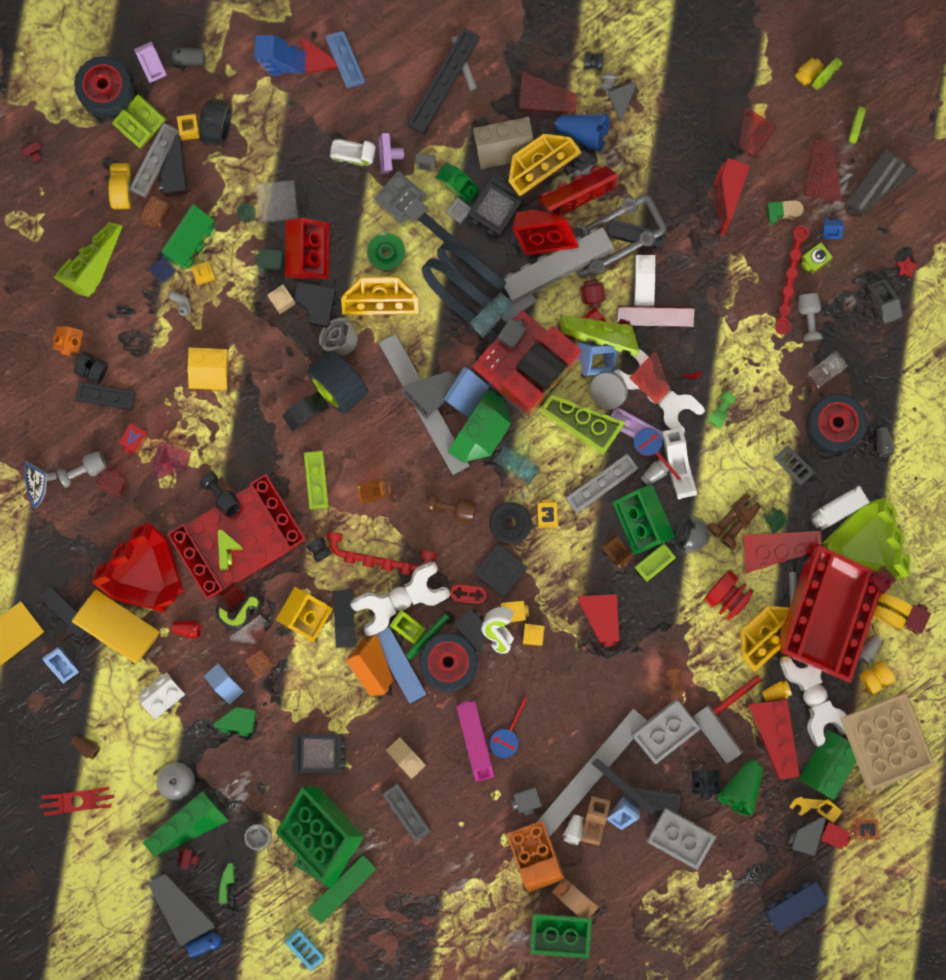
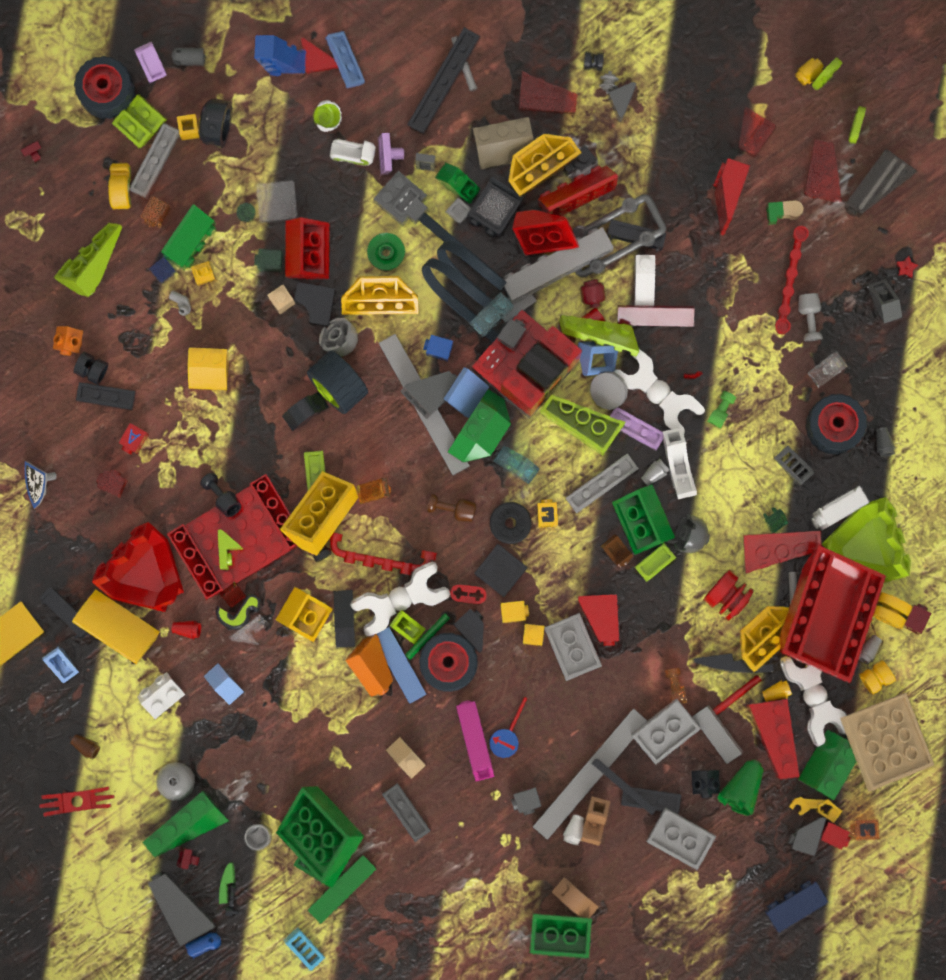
light grey piece [57,451,107,488] -> none
clear pink slope [152,441,191,481] -> none
black slope [158,134,188,197] -> none
green slope [214,707,257,737] -> none
clear orange brick [245,649,273,677] -> none
window [294,734,346,773] -> none
white animal [481,607,514,654] -> none
orange slope [507,820,565,893] -> none
blue cone [555,114,609,152] -> none
light blue slope [607,796,640,830] -> none
clear red wing [629,351,670,405] -> none
blue piece [634,428,681,480] -> none
reddish brown piece [707,493,761,550] -> none
lime brick [801,243,833,274] -> none
blue tile [822,217,844,239] -> none
dark red tile [869,566,897,594] -> none
none -> yellow slope [280,471,359,556]
none -> lime hair [313,100,342,132]
none -> blue brick [423,335,453,362]
none -> light grey tile [544,613,602,681]
none -> black slope [692,654,774,674]

